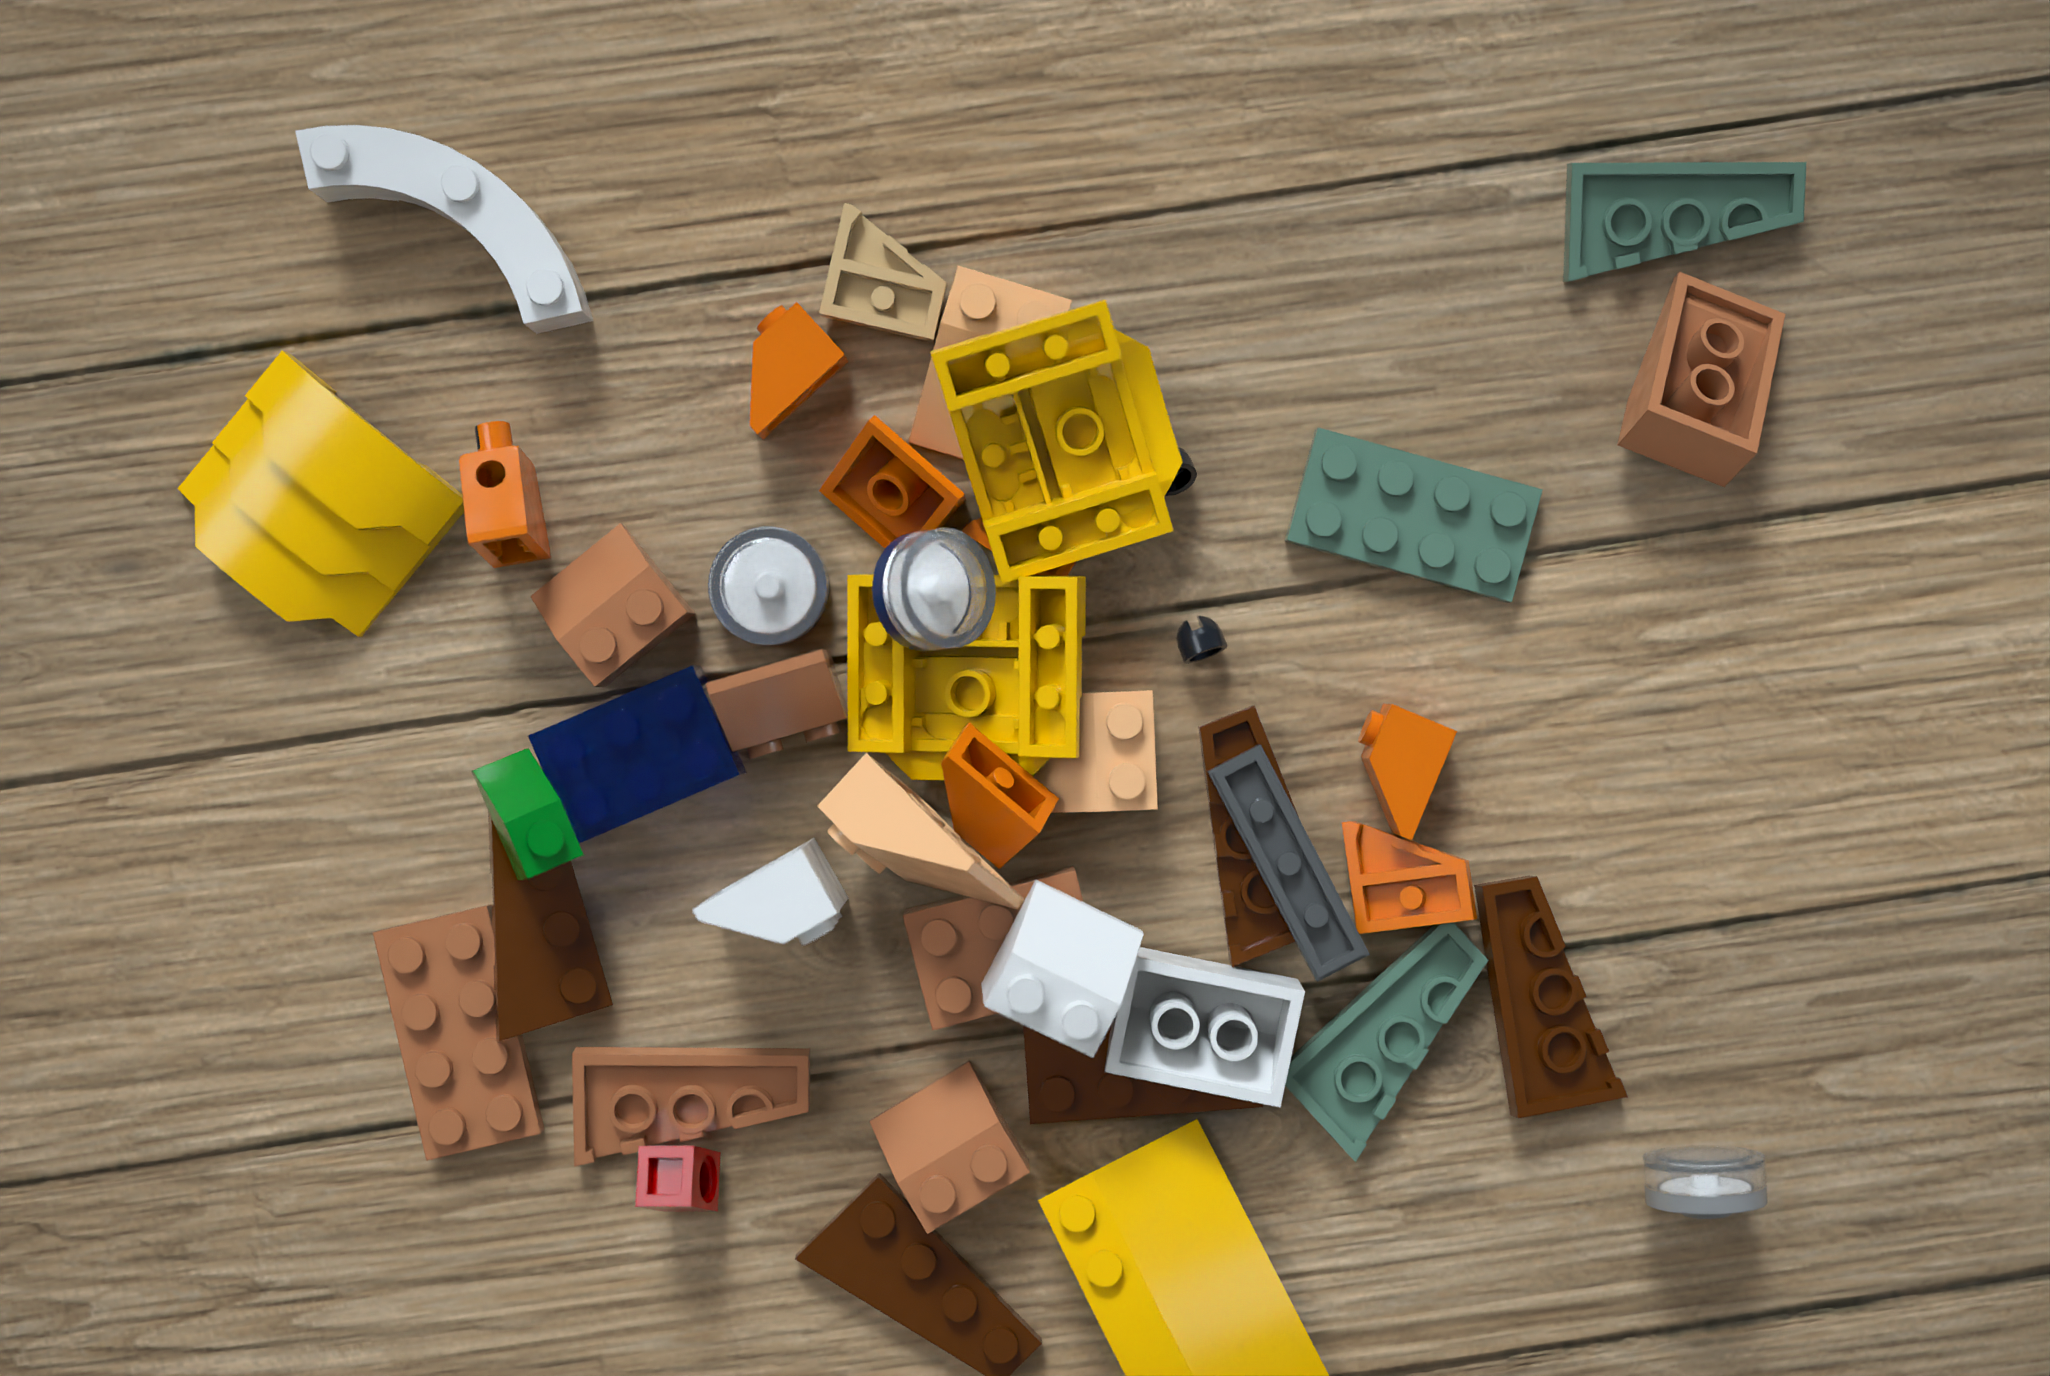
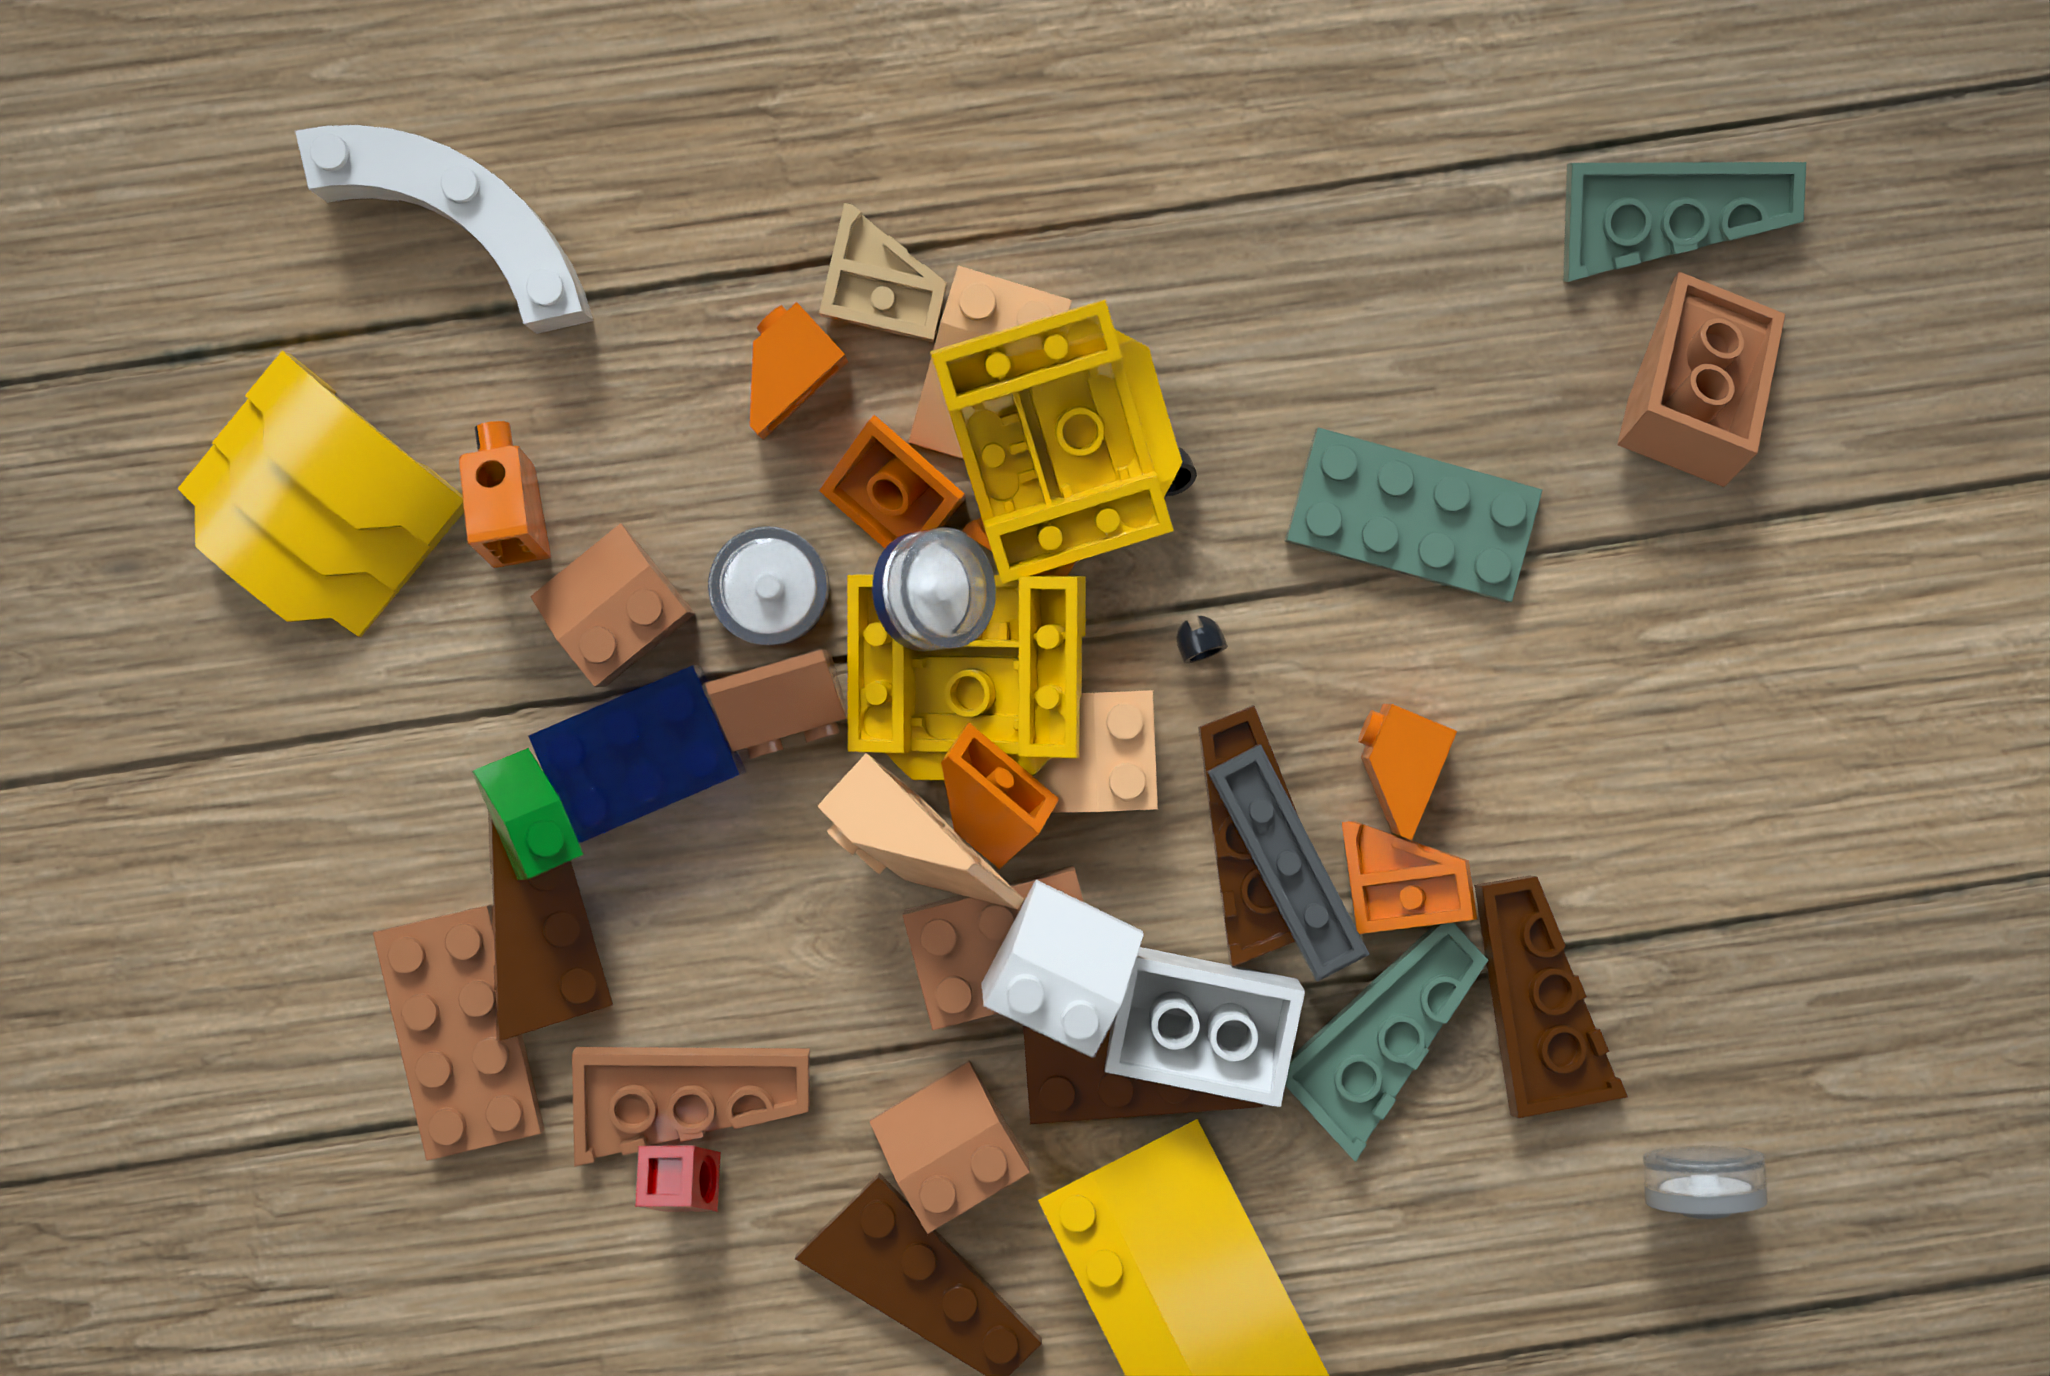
white slope [693,838,848,946] -> none

